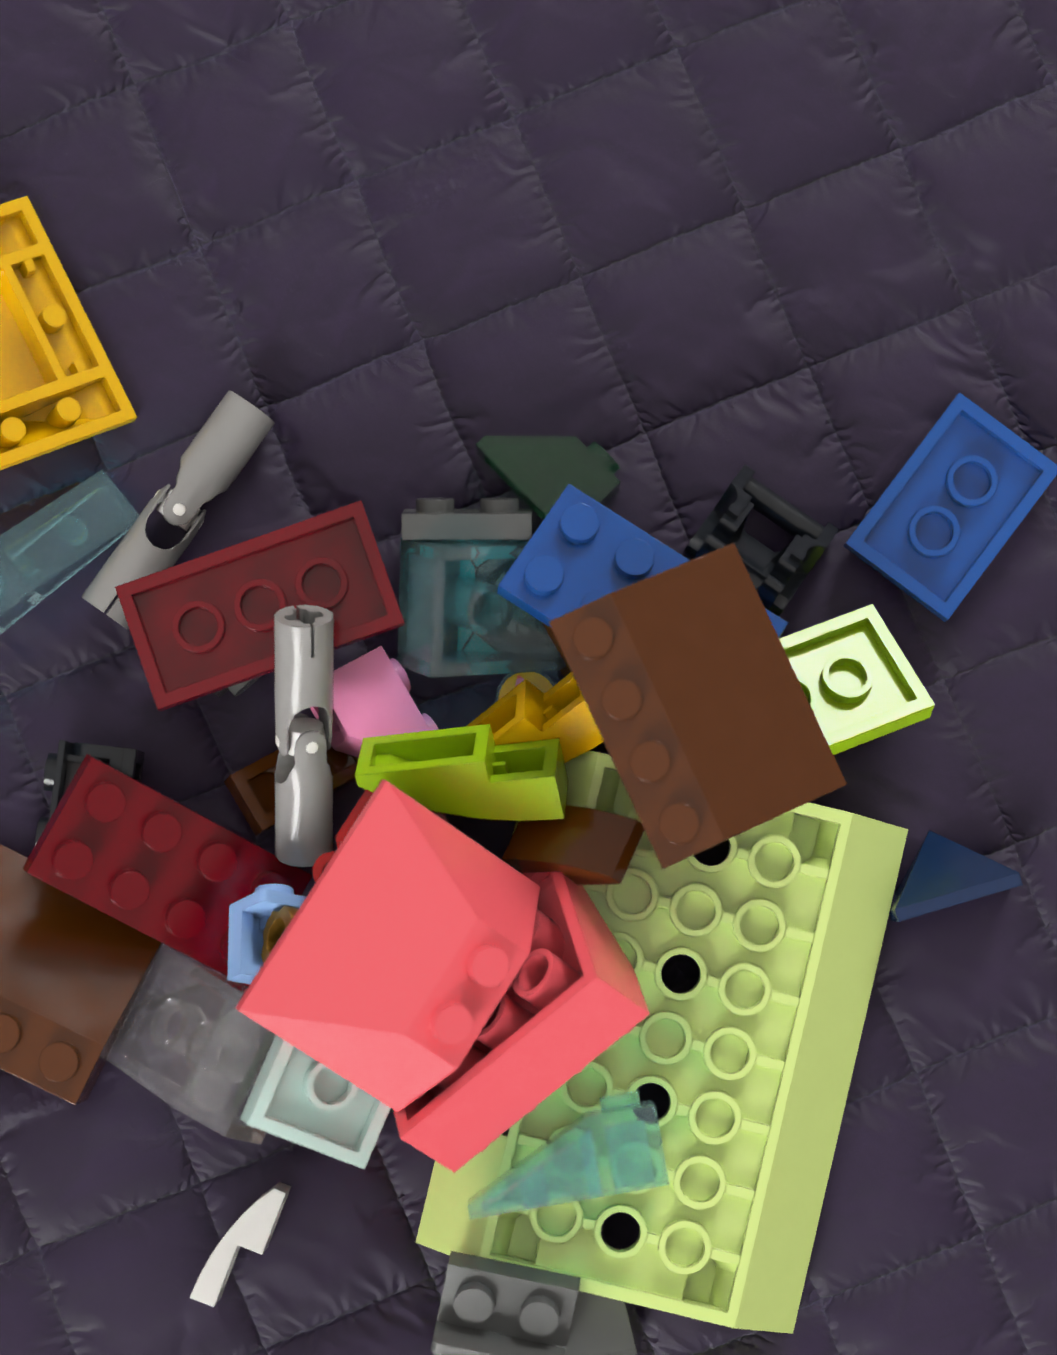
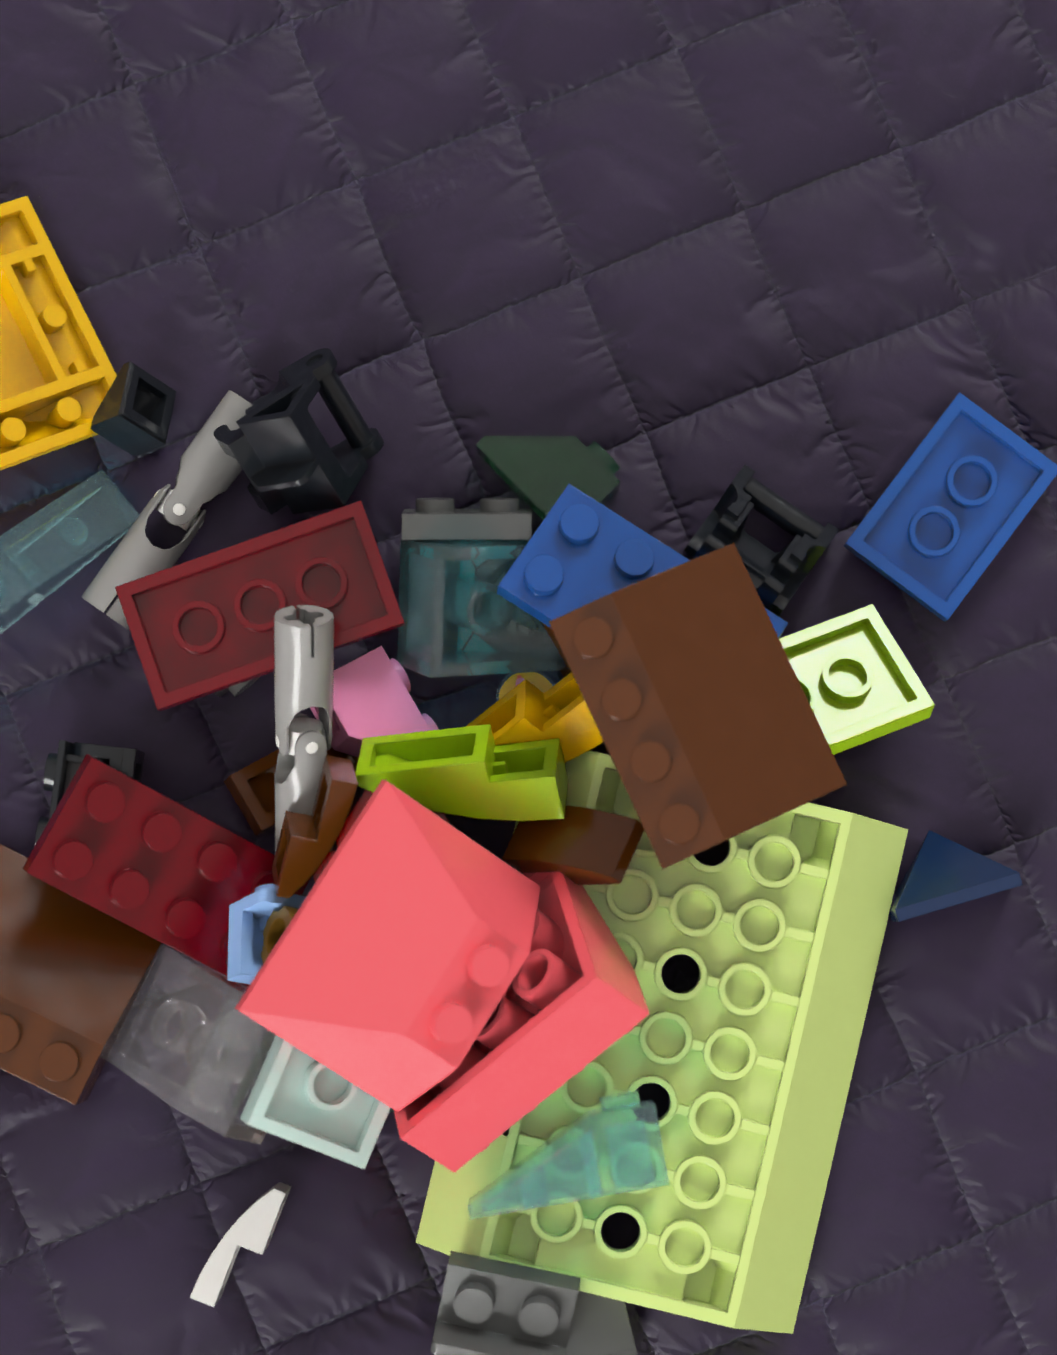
none -> black slope [90,361,177,456]
none -> black piece [214,348,384,515]
none -> reddish brown slope [272,755,358,898]

